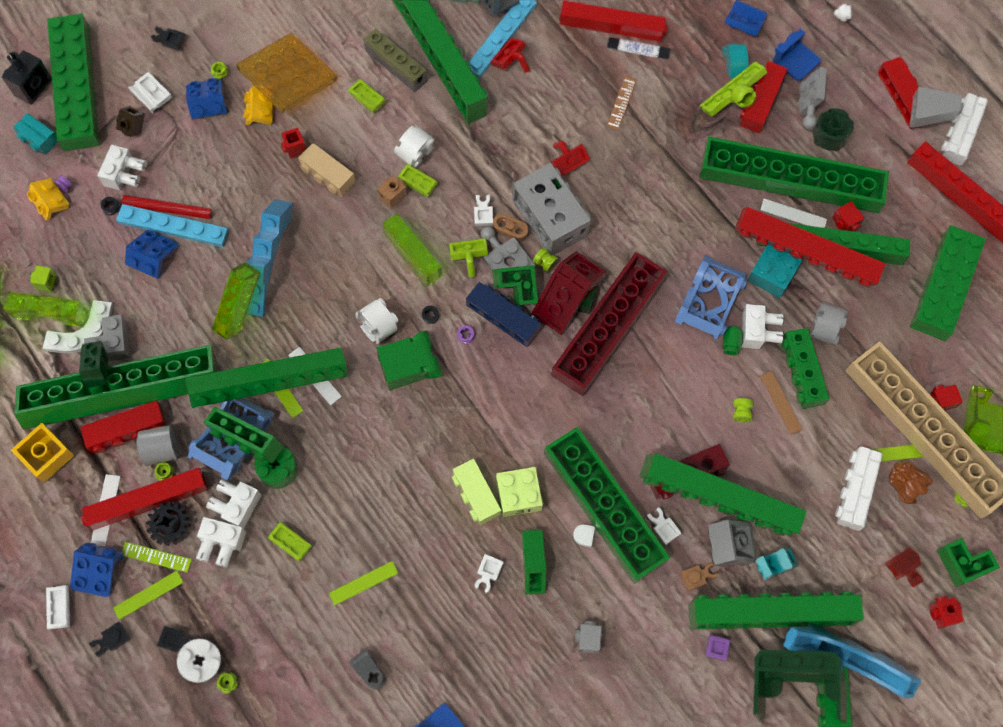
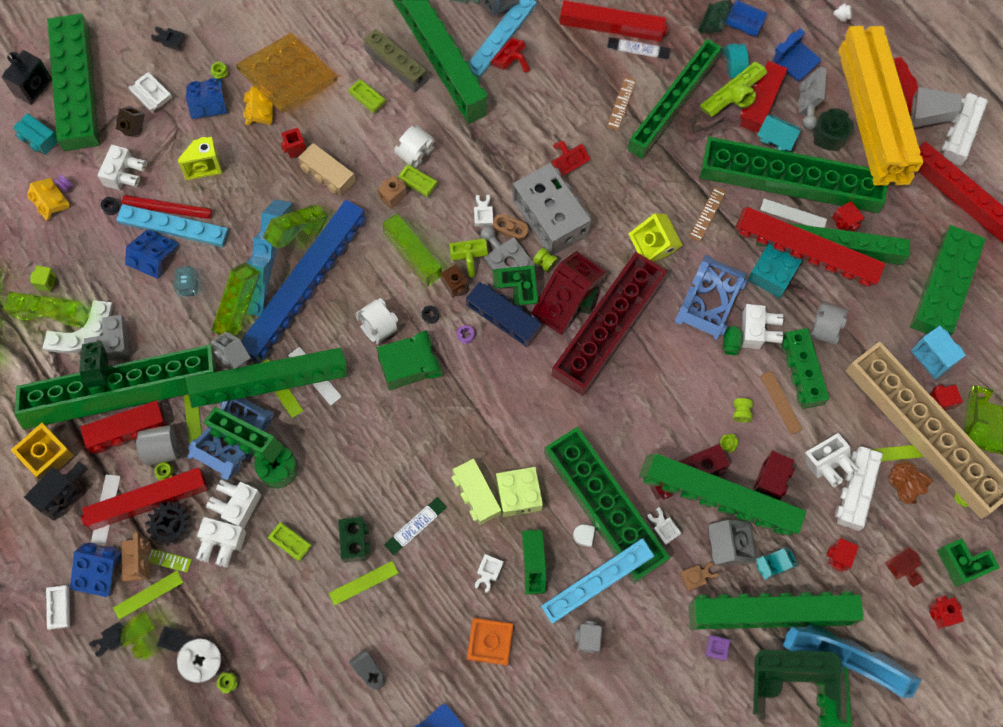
none -> black brick [23,461,88,521]
none -> clear neon green brick [120,611,155,661]
none -> medium nougat bracket [122,532,152,583]
none -> clear light blue brick [174,266,198,297]
none -> neon yellow slope [178,137,222,181]
none -> lime sticker [184,394,202,444]
none -> light grey brick [210,332,250,369]
none -> blue brick [241,199,366,363]
none -> clear neon green arch [263,204,329,249]
none -> dark green brick [338,517,371,563]
none -> sticker [384,497,447,555]
none -> reddish brown brick [440,264,468,298]
none -> orange tile [467,618,513,666]
none -> medium azure plate [541,538,655,624]
none -> green brick [627,39,722,159]
none -> neon yellow slope [628,213,683,262]
none -> medium nougat sticker [689,186,726,242]
none -> clear green plate [698,0,733,34]
none -> lime plate [720,434,738,453]
none -> dark red brick [753,451,795,501]
none -> teal brick [757,114,802,151]
none -> white brick [805,433,860,487]
none -> red brick [826,538,859,572]
none -> yellow brick [838,26,923,185]
none -> medium azure brick [911,326,966,380]

